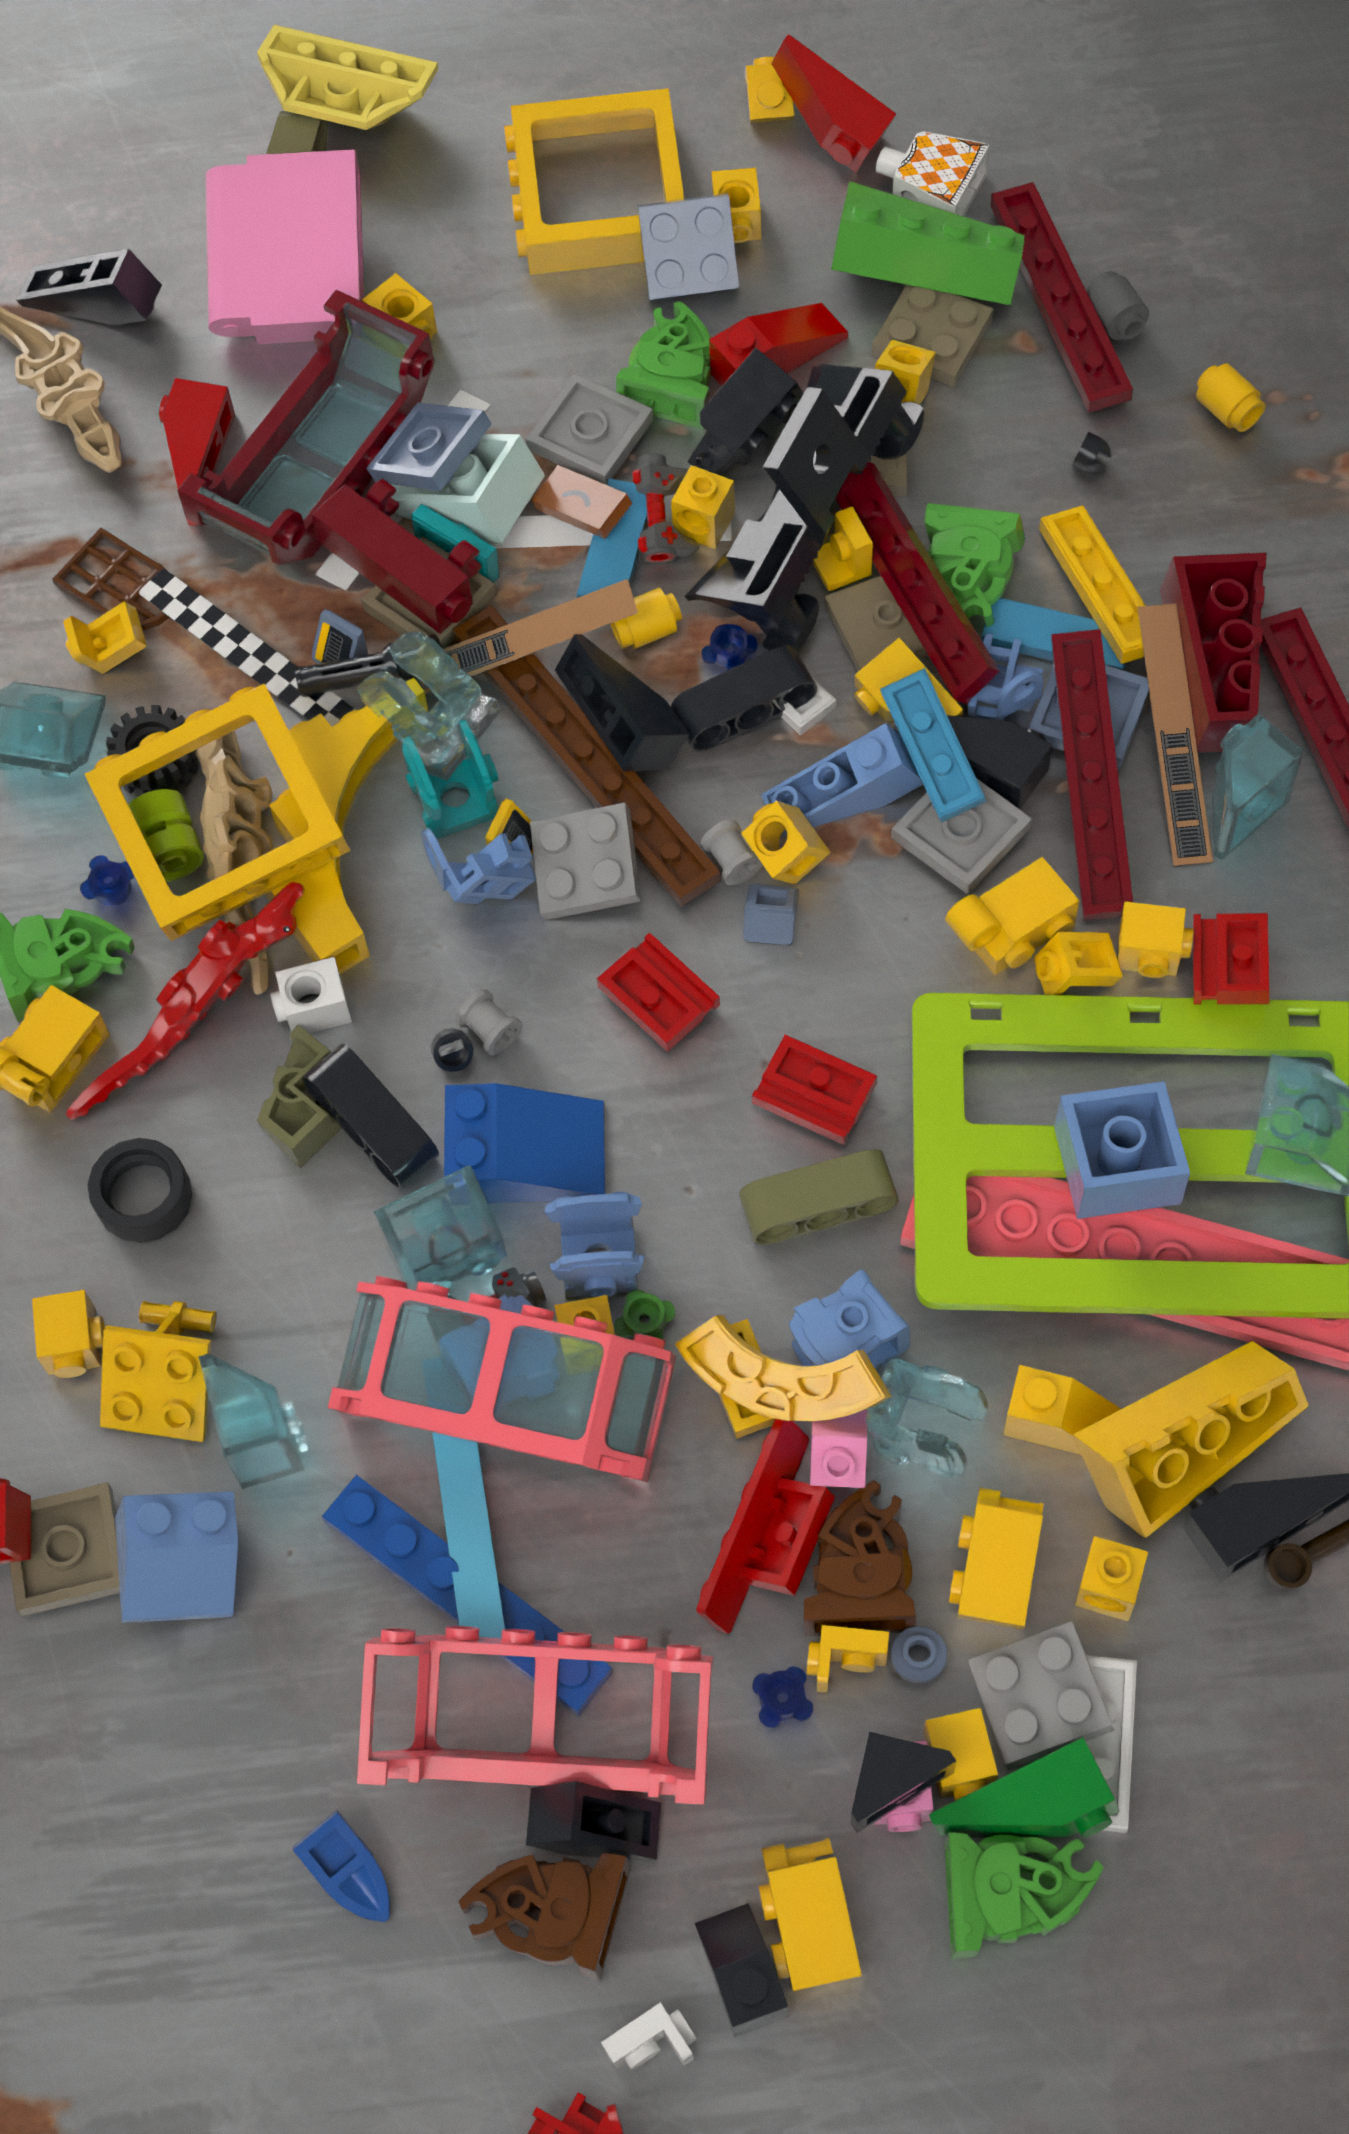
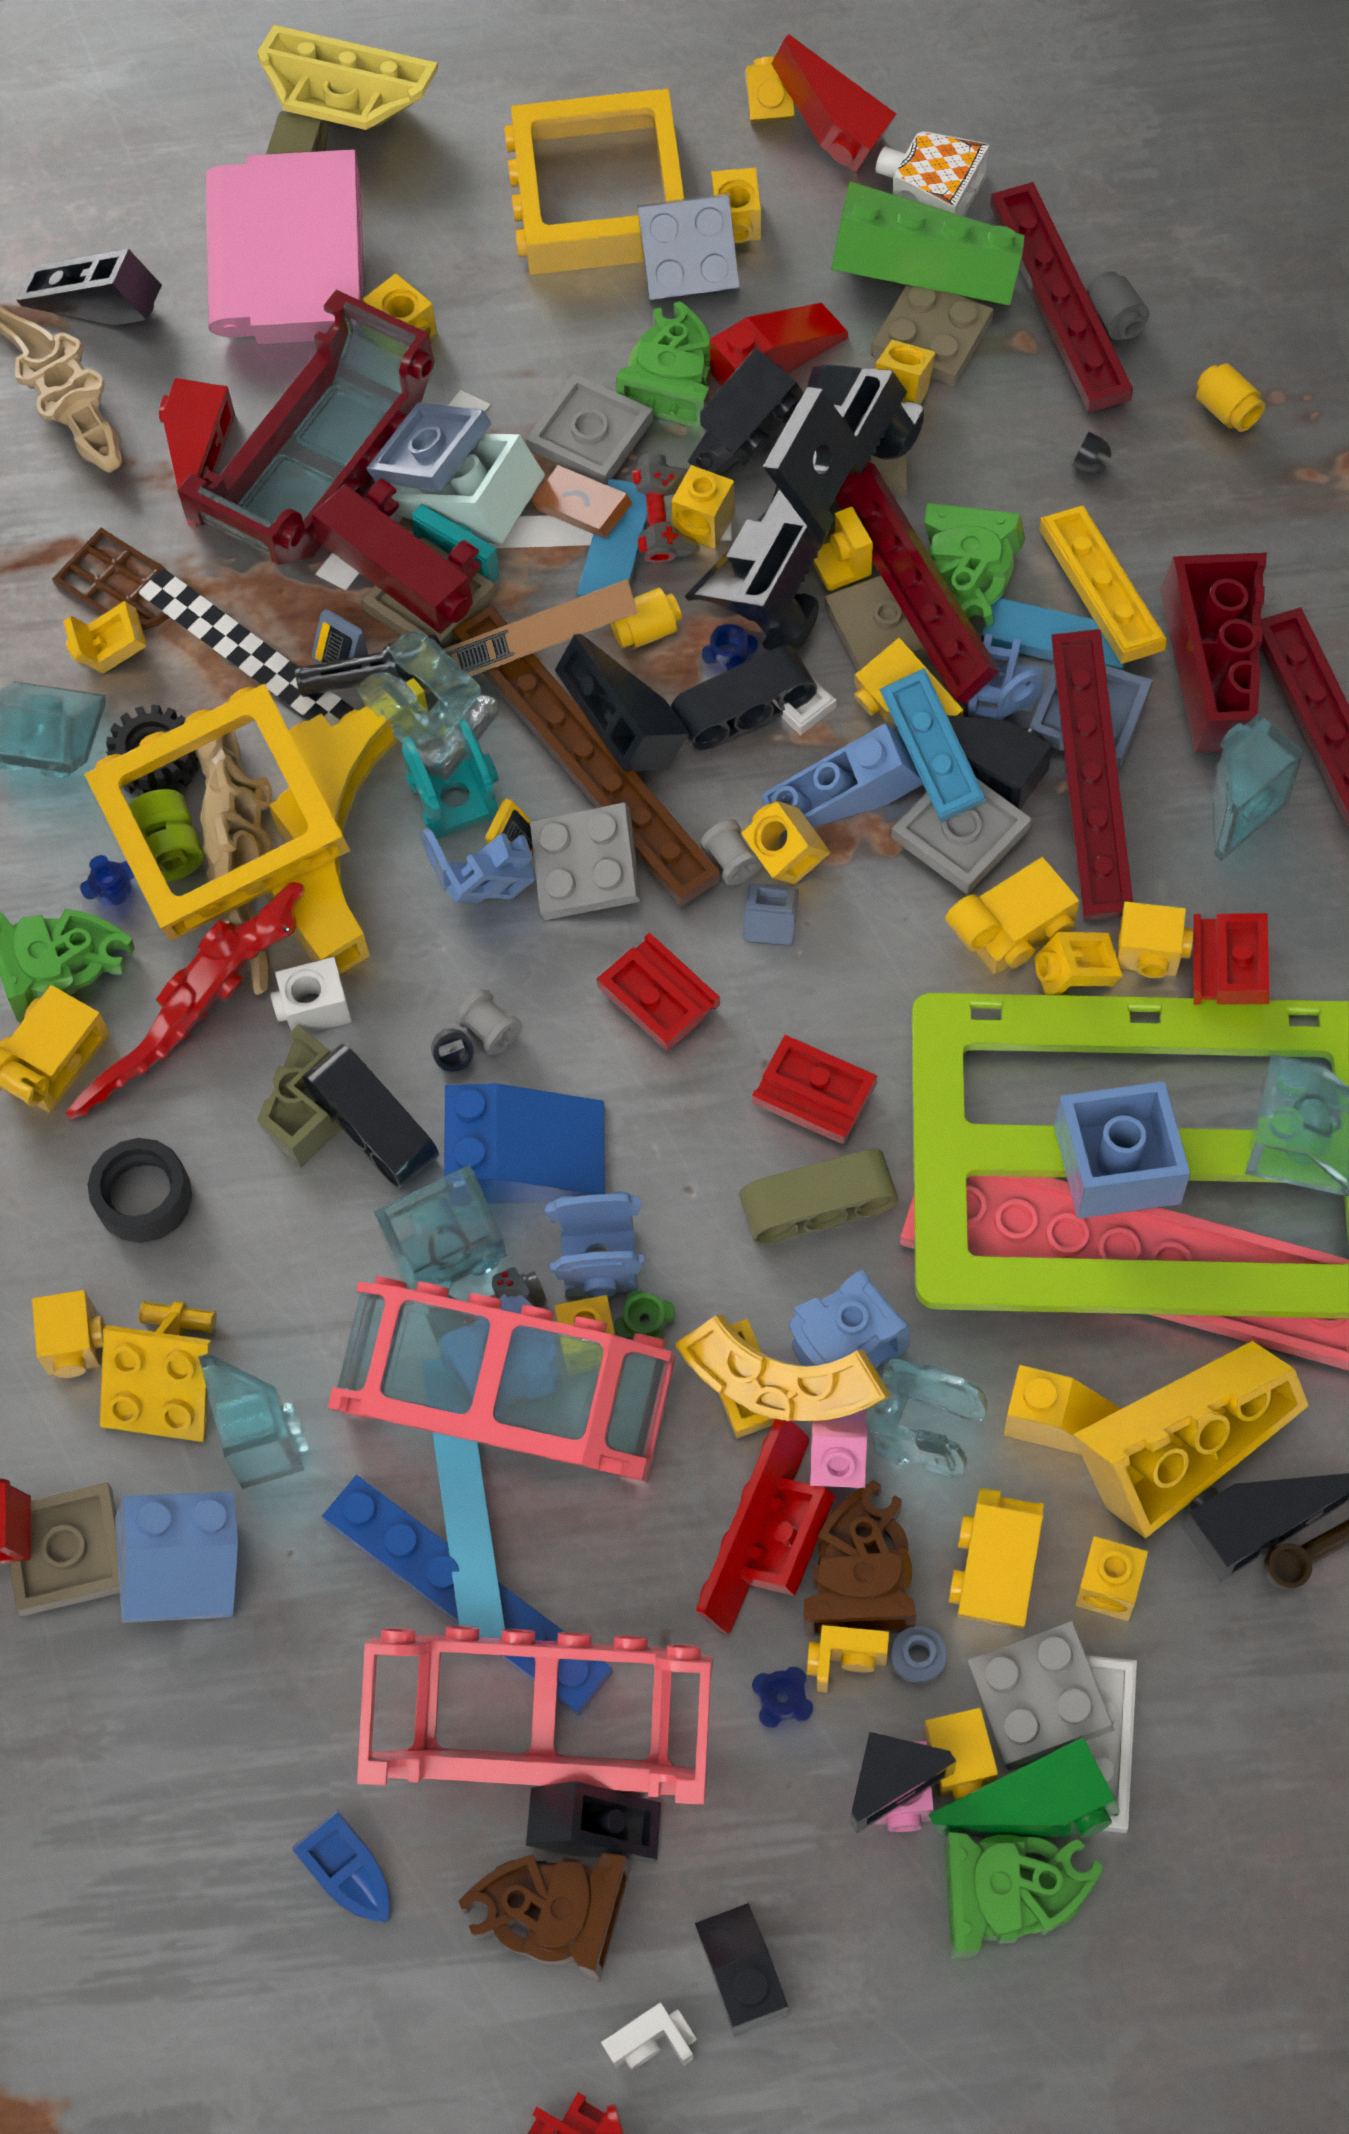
yellow hinge [758,1838,862,1991] -> none
medium nougat sticker [1138,603,1213,866] -> none

